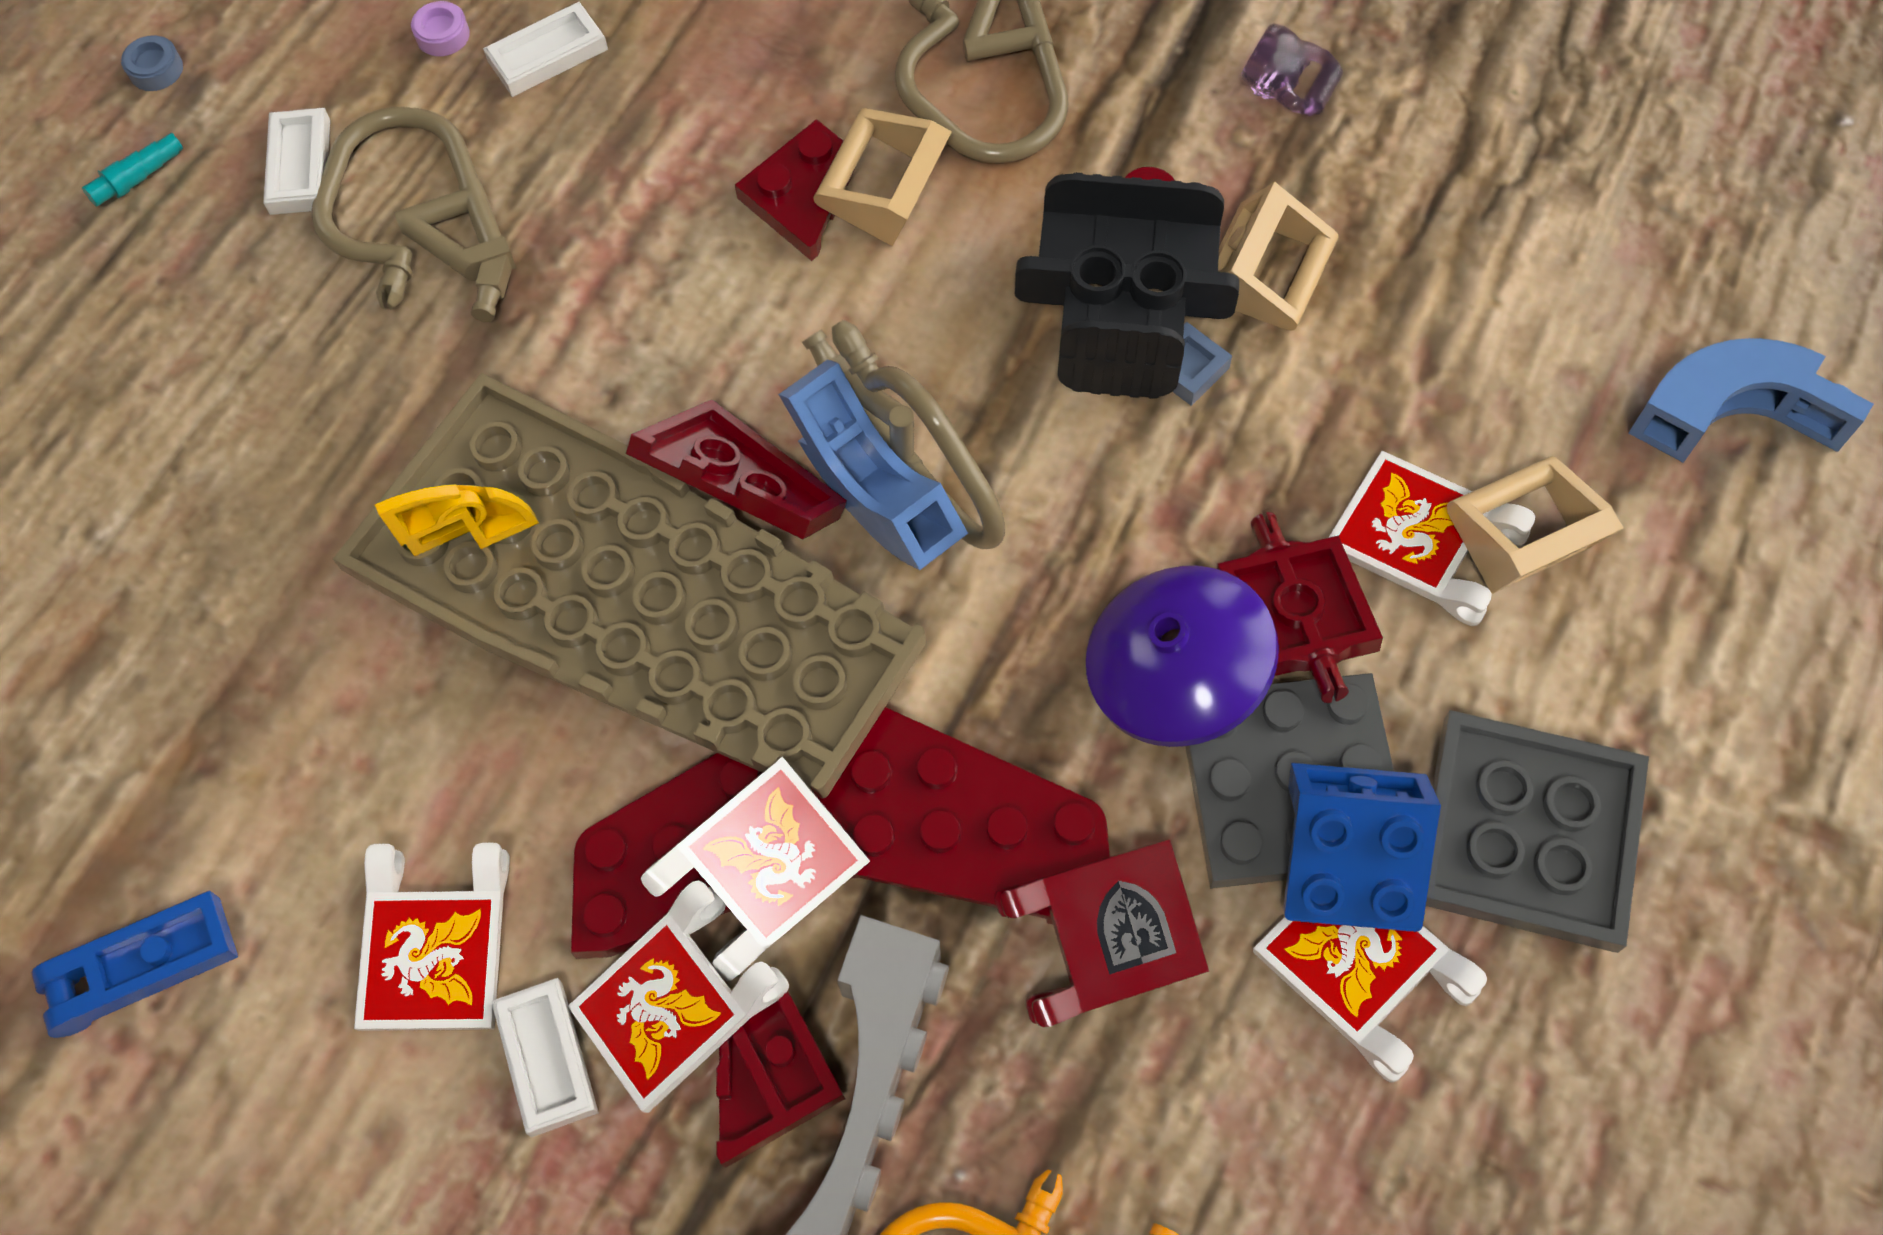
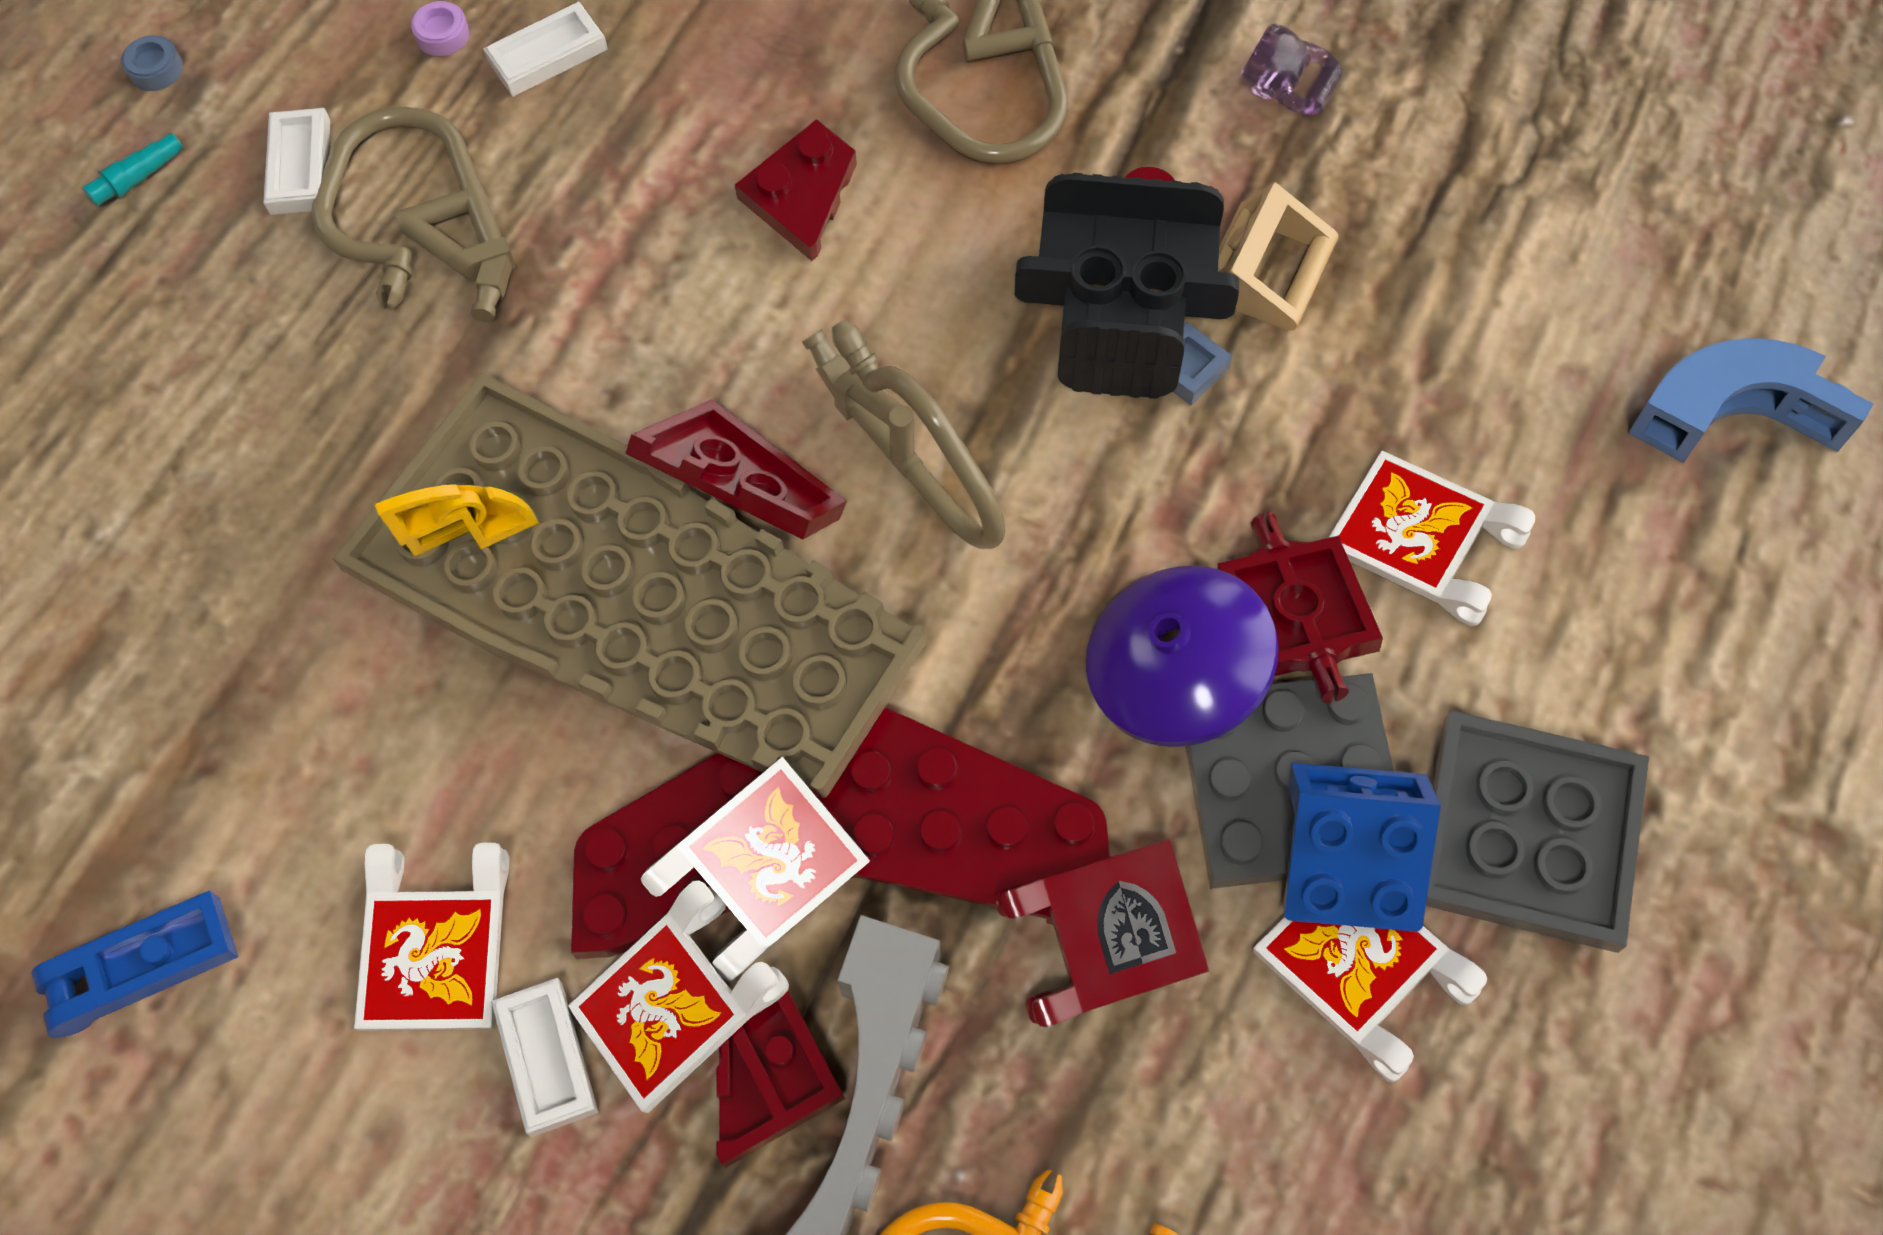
medium blue arch [778,359,968,570] -> none
tan tile [814,108,952,246] -> none
tan tile [1447,456,1623,594] -> none

